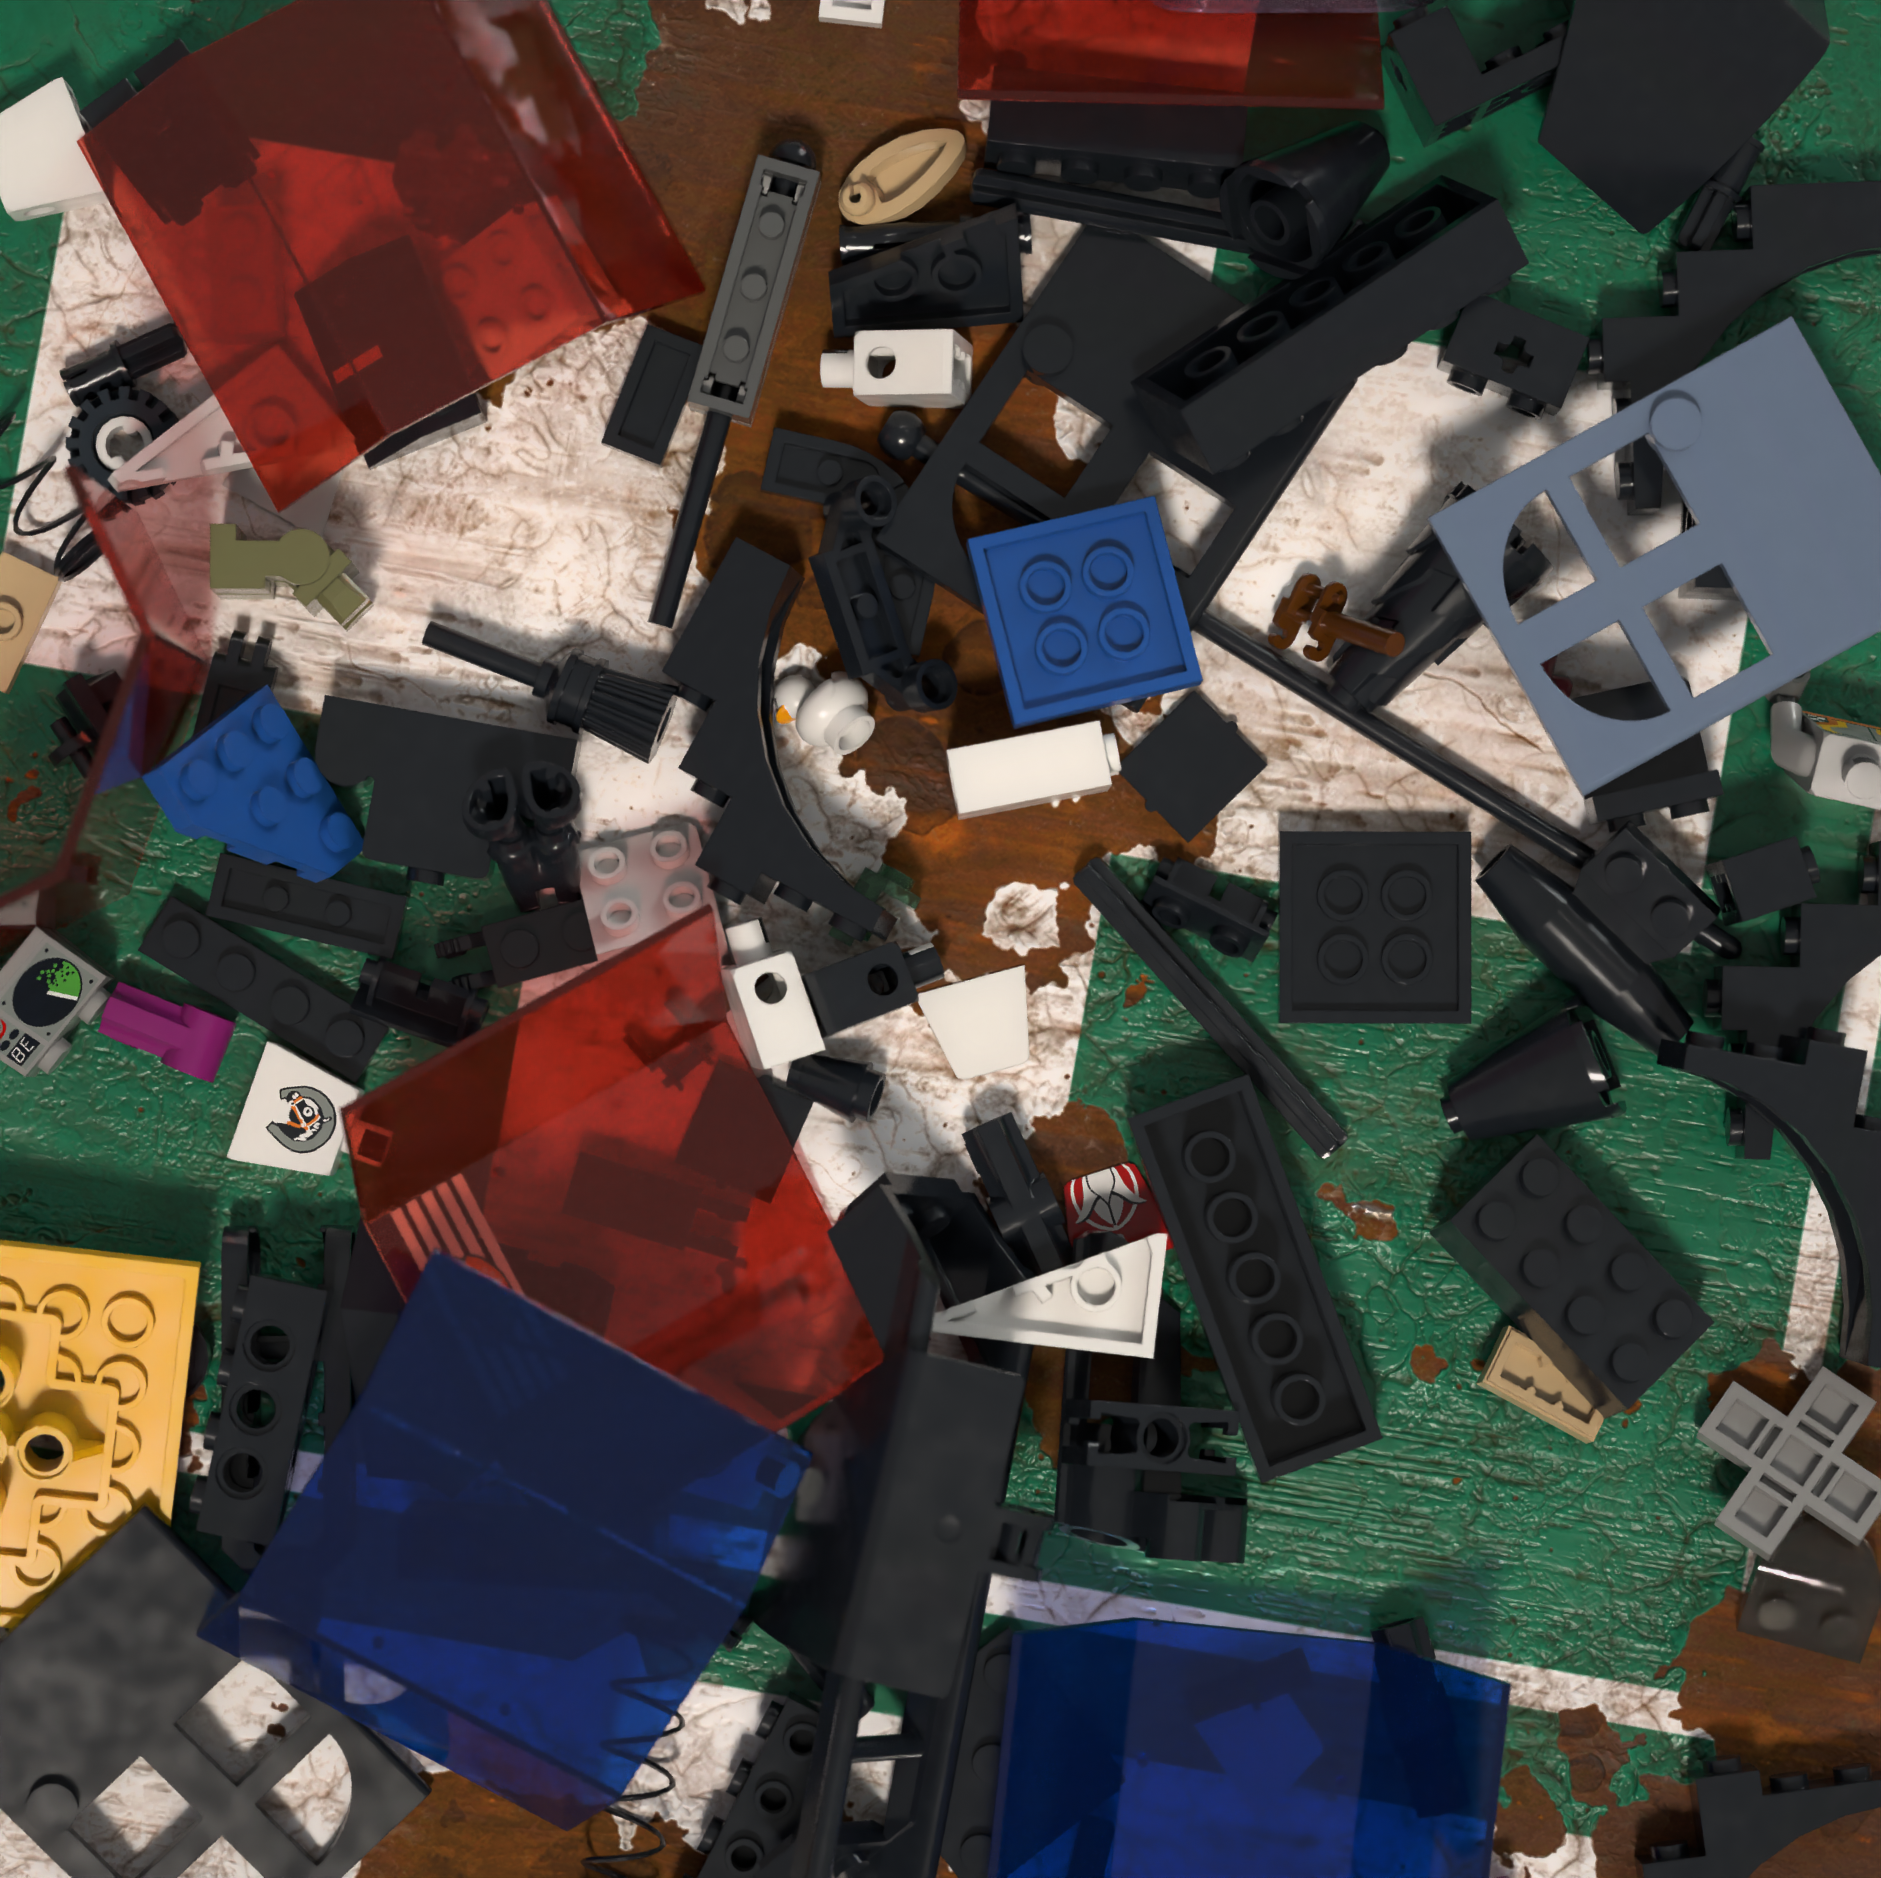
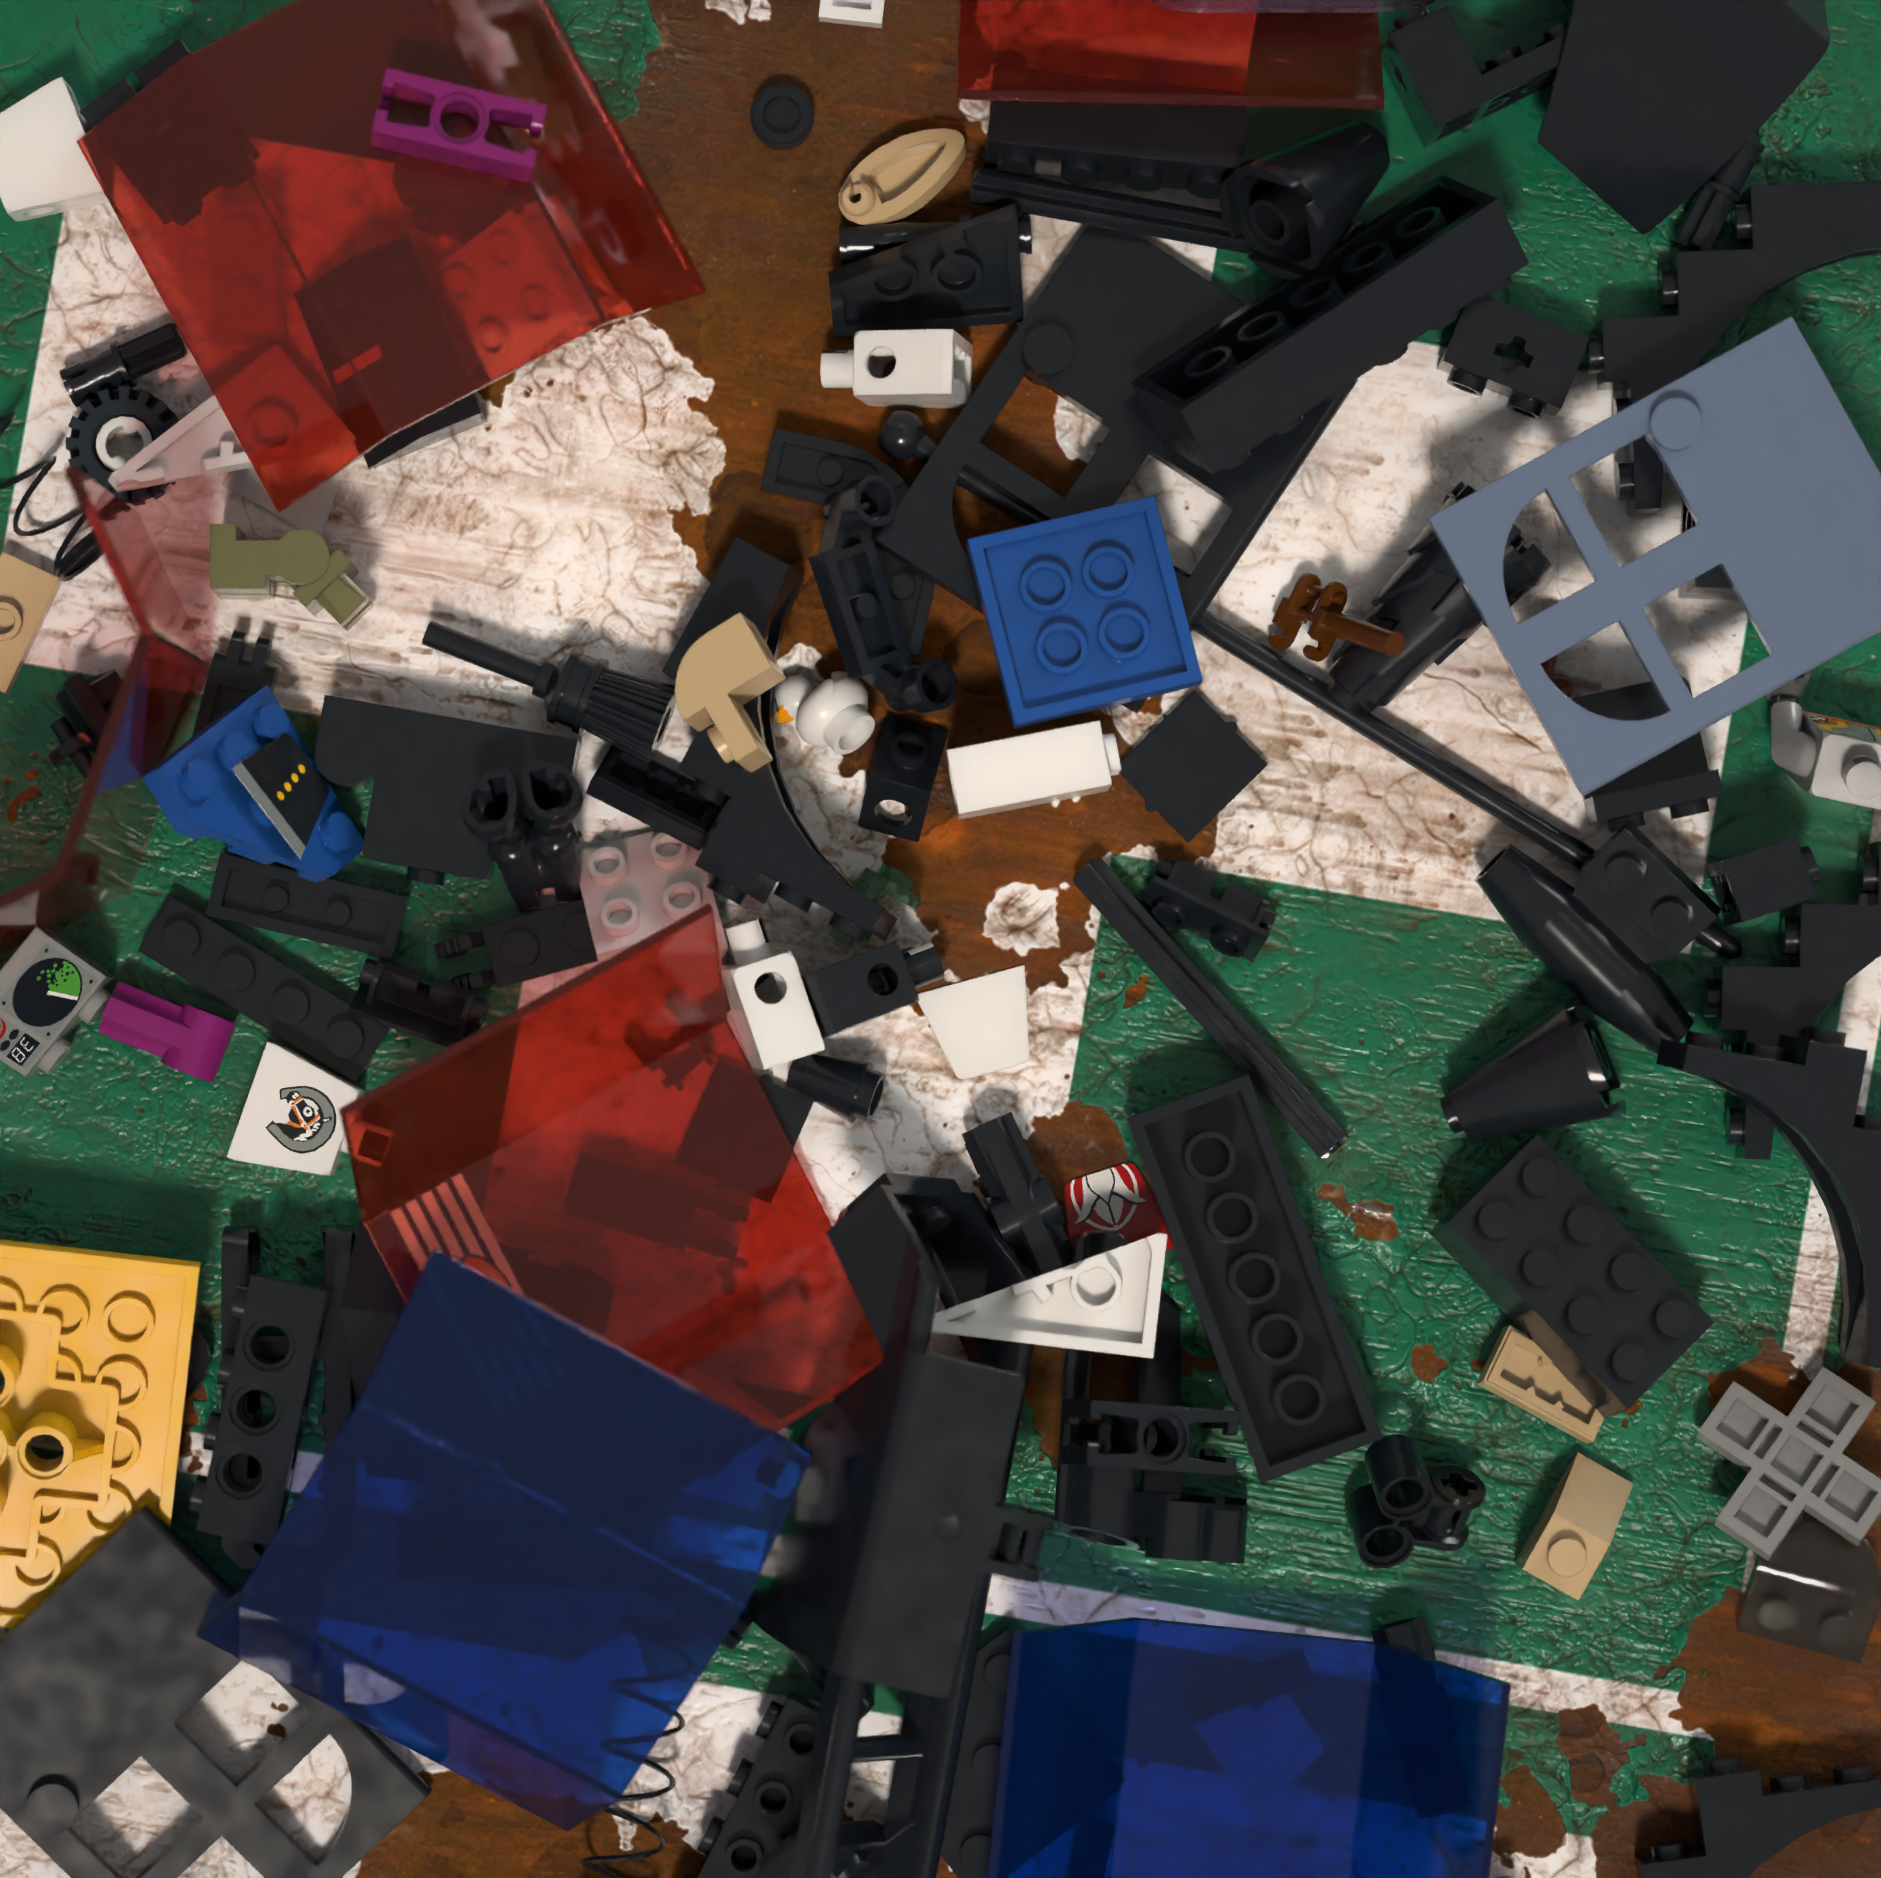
black tile [601,324,703,468] -> none
dark grey piece [647,138,821,629] -> none
black plate [1278,831,1471,1024] -> none
none -> black sticker [232,733,329,859]
none -> magenta piece [371,68,547,183]
none -> black plate [586,745,723,851]
none -> tan brick [675,612,786,773]
none -> black tile [750,84,814,151]
none -> black bracket [858,716,948,842]
none -> black piece [1344,1434,1486,1569]
none -> tan slope [1514,1451,1633,1601]

